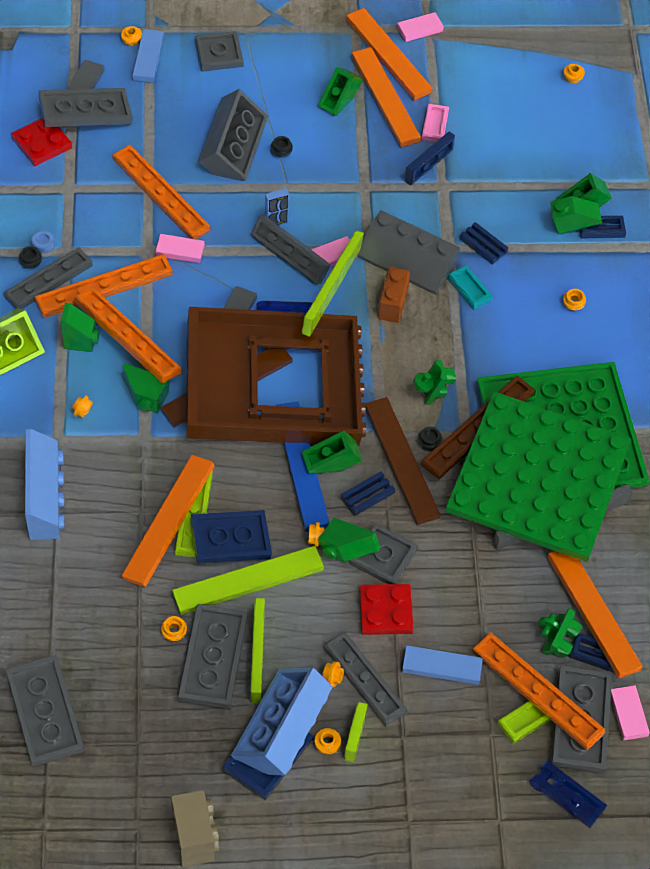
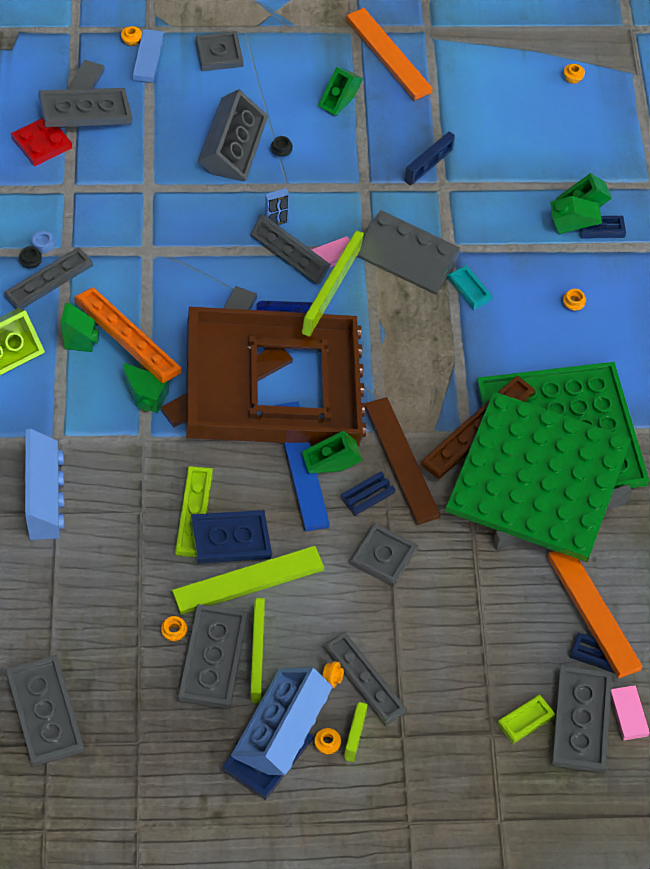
orange tile [35,254,173,318] -> none
light orange plate [72,395,93,418] -> none
orange tile [112,145,211,239] -> none
orange tile [122,455,215,588] -> none
bright pink tile [156,234,205,263] -> none
dark tan brick [171,790,219,867] -> none
light orange plate [308,522,324,547] -> none
green slope [318,518,381,562] -> none
orange tile [352,47,421,148] -> none
red plate [359,584,414,635] -> none
dark orange brick [377,267,411,323] -> none
bright pink tile [397,12,444,42] -> none
medium blue tile [402,645,483,685] -> none
green hips [413,360,456,405] -> none
pearl dark grey plate [418,427,442,450] -> none
bright pink tile [422,104,449,143] -> none
dark blue tile [460,222,509,265] -> none
orange tile [473,632,606,751] -> none
clear blue plate [530,761,607,828] -> none
green hips [537,608,583,658] -> none

